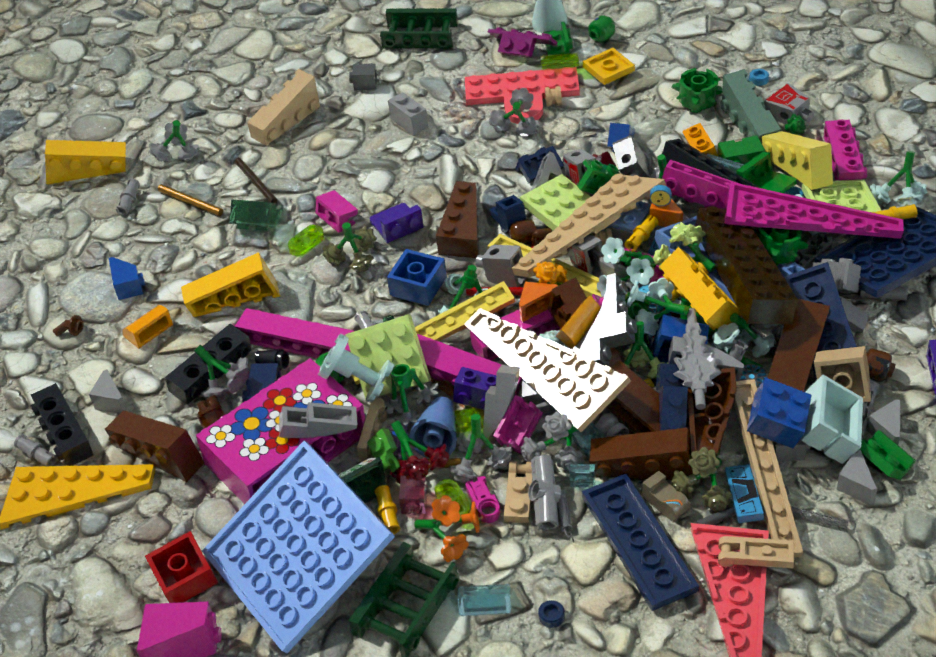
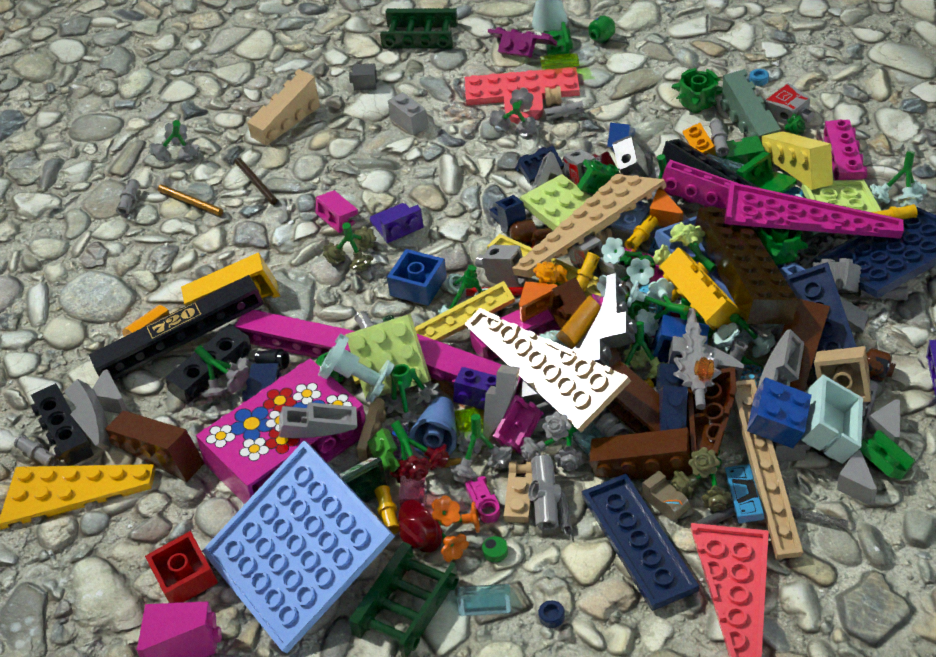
yellow wedge [45,140,126,185] -> none
reddish brown plate [53,315,84,337] -> none
blue slope [109,257,146,300] -> none
reddish brown piece [197,395,225,429] -> none
clear green slope [229,199,284,231] -> none
clear neon green plate [288,225,324,256] -> none
clear neon green plate [435,479,471,516] -> none
reddish brown wedge [436,181,479,258] -> none
clear light blue plate [569,464,595,488] -> none
yellow plate [582,48,635,85] -> none
tile [650,185,672,206] -> none
tan plate [718,536,794,568] -> none
none -> light grey slope [64,379,111,451]
none -> black brick [89,275,264,380]
none -> dark red piece [398,499,442,553]
none -> green tile [482,536,508,562]
none -> light grey pin [544,100,584,121]
none -> yellow pin [576,252,601,293]
none -> clear orange plate [694,357,714,381]
none -> light grey pin [709,119,729,157]
none -> light grey slope [758,329,804,388]

